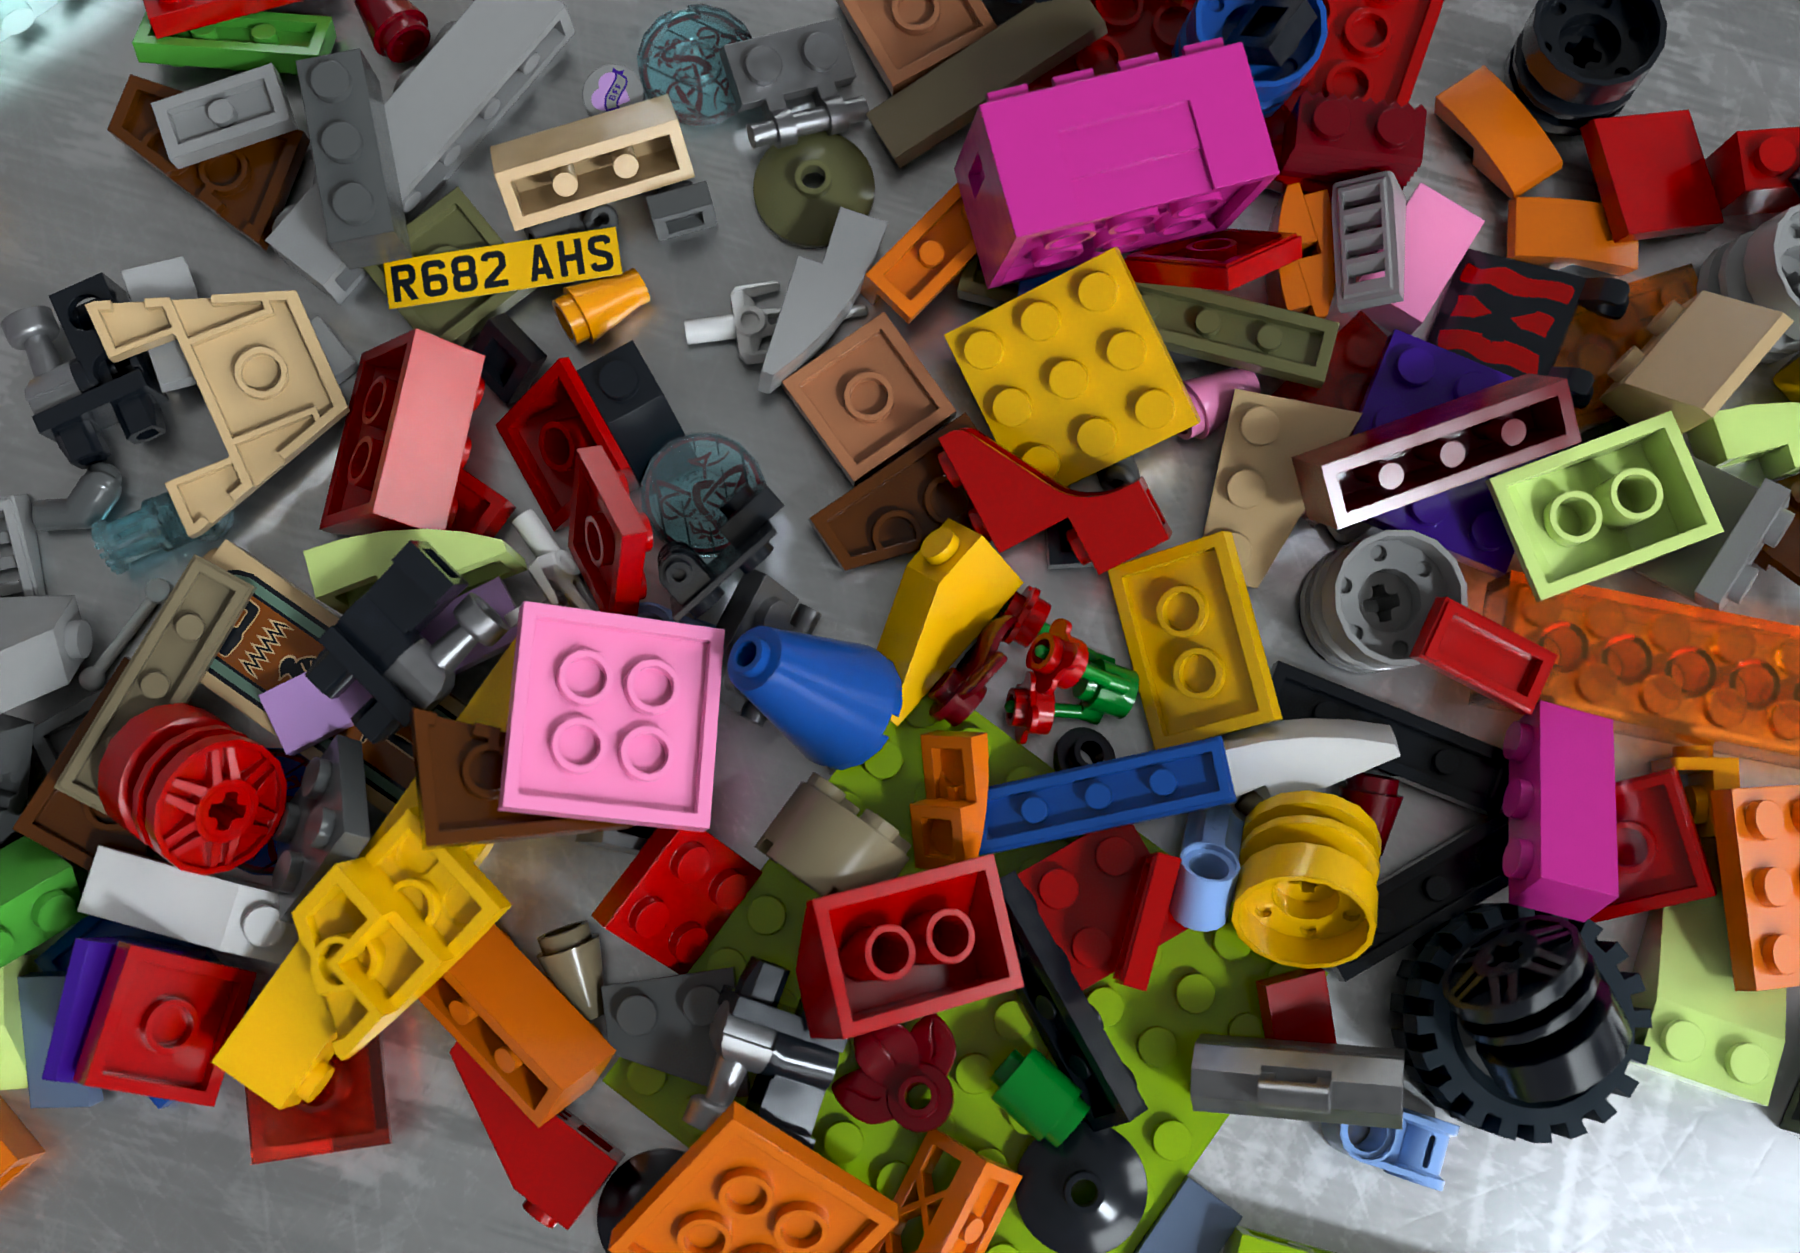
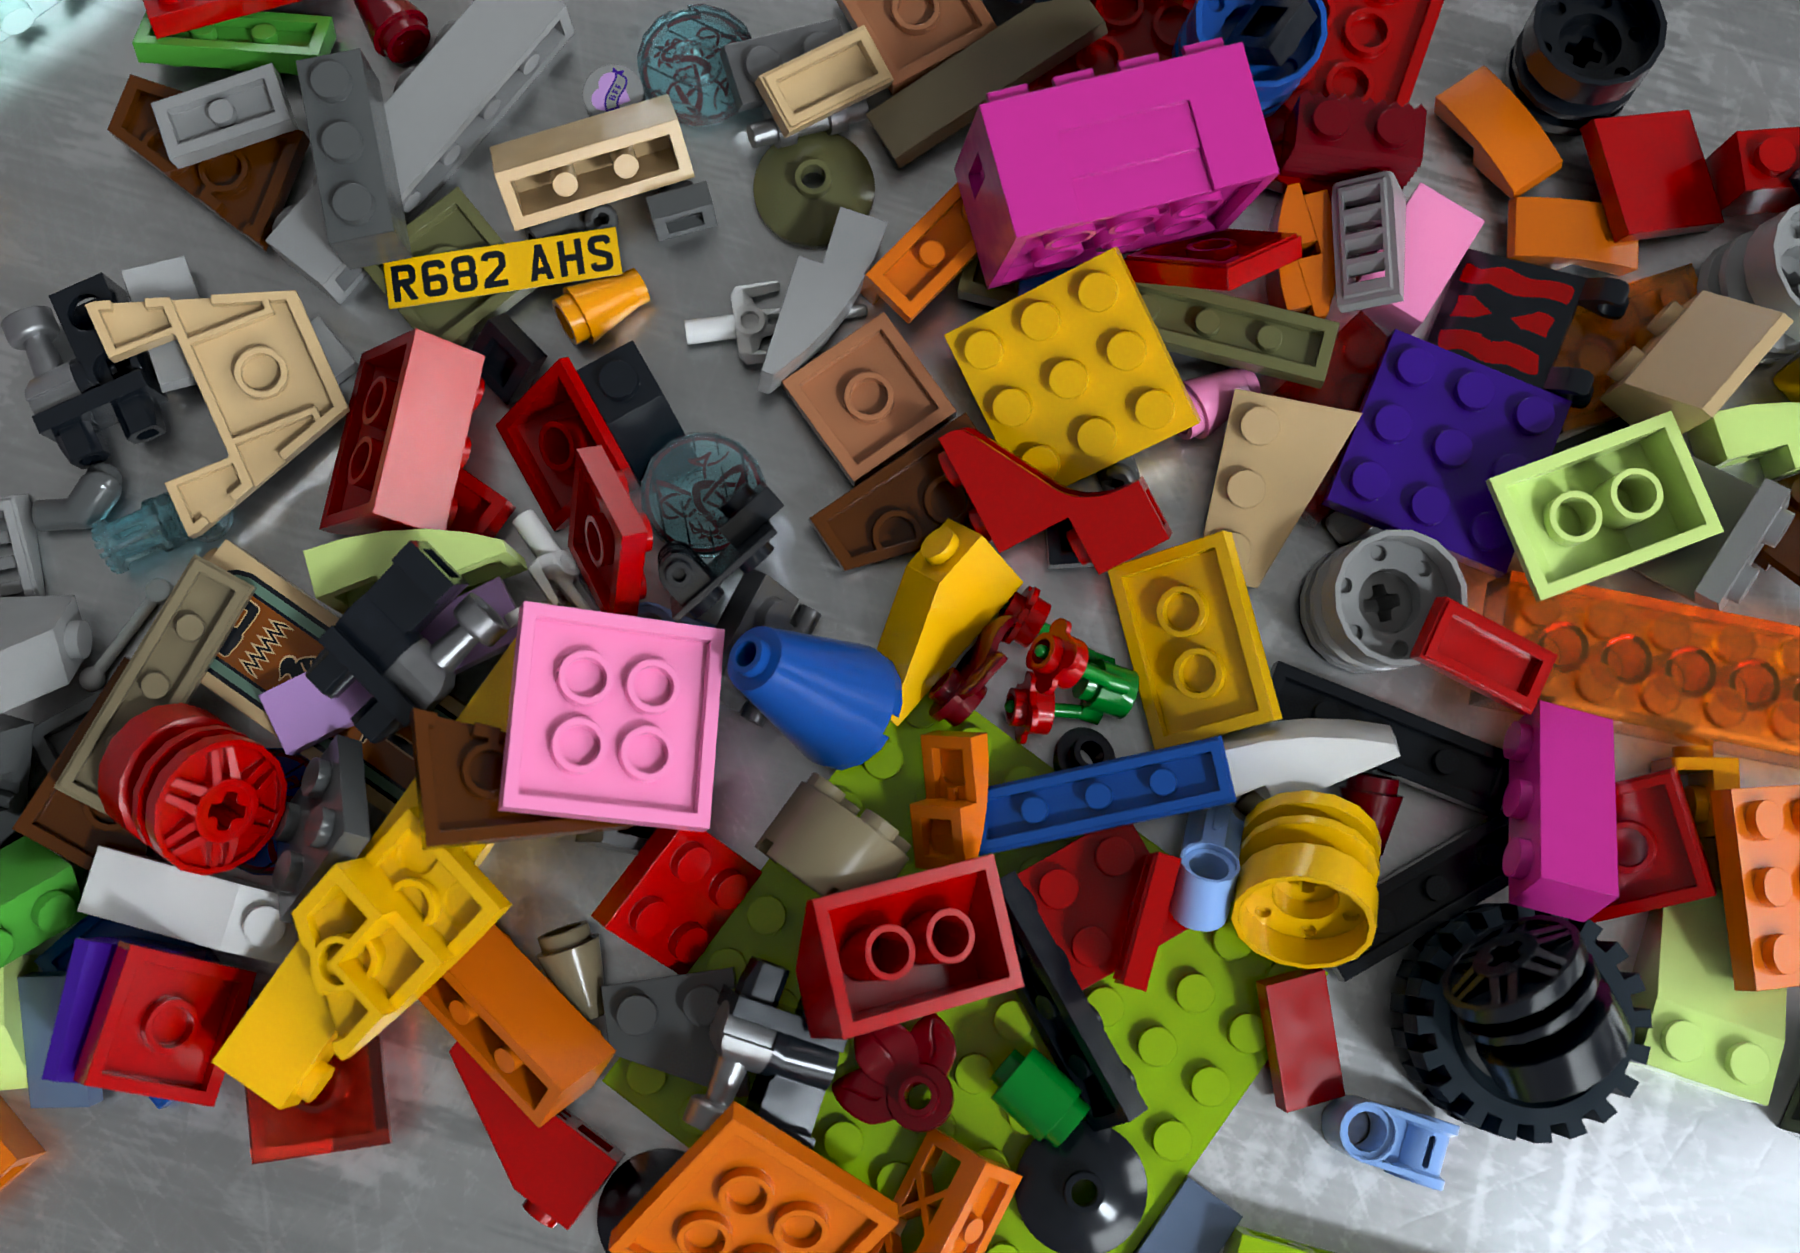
flat silver piece [1191,1033,1405,1129] -> none
dark red brick [1291,373,1582,530] -> none
none -> tan tile [755,25,894,138]

